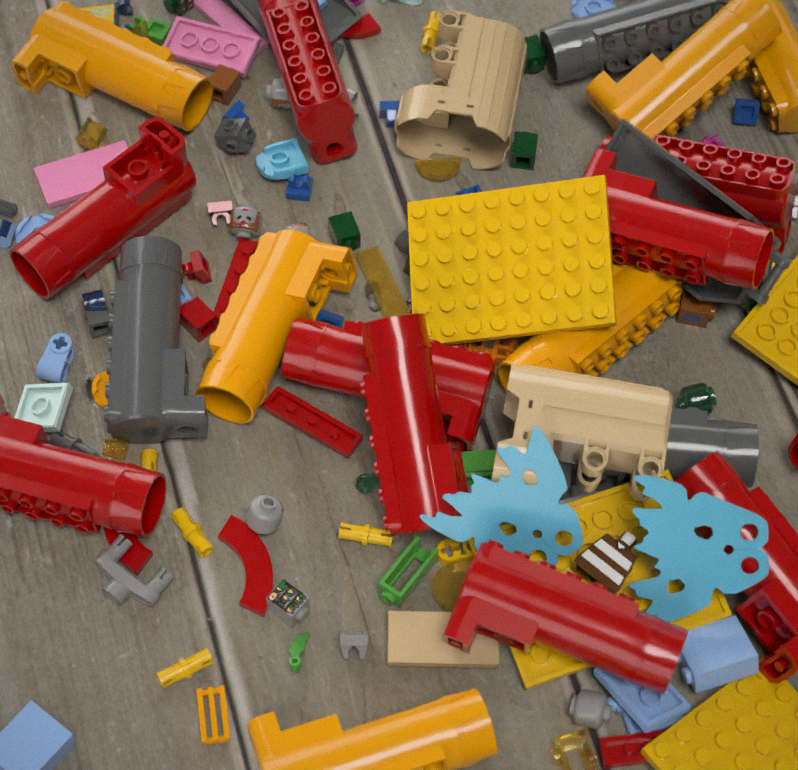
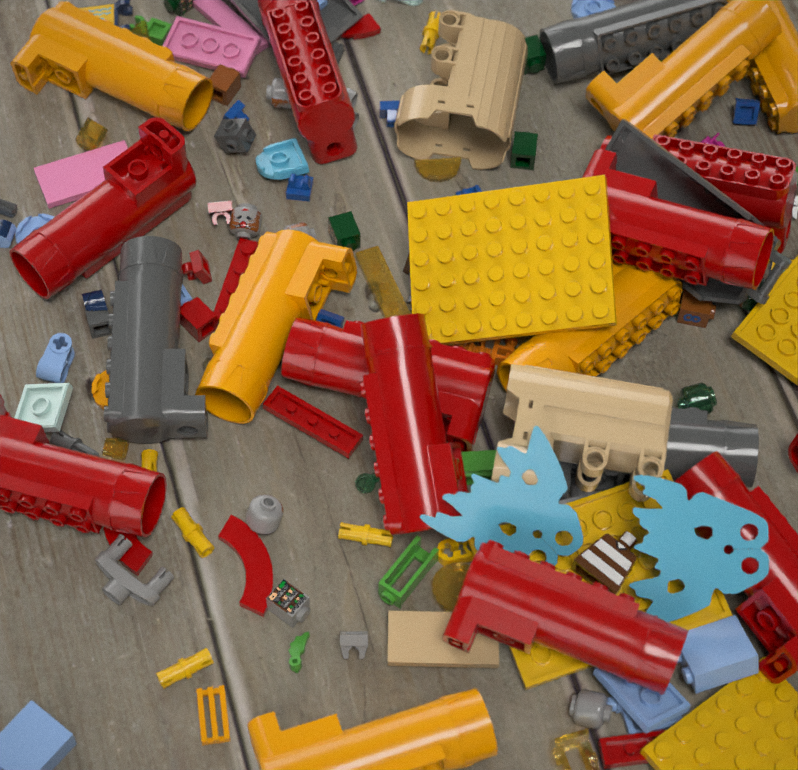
dark grey hose [394,230,409,255] -> none

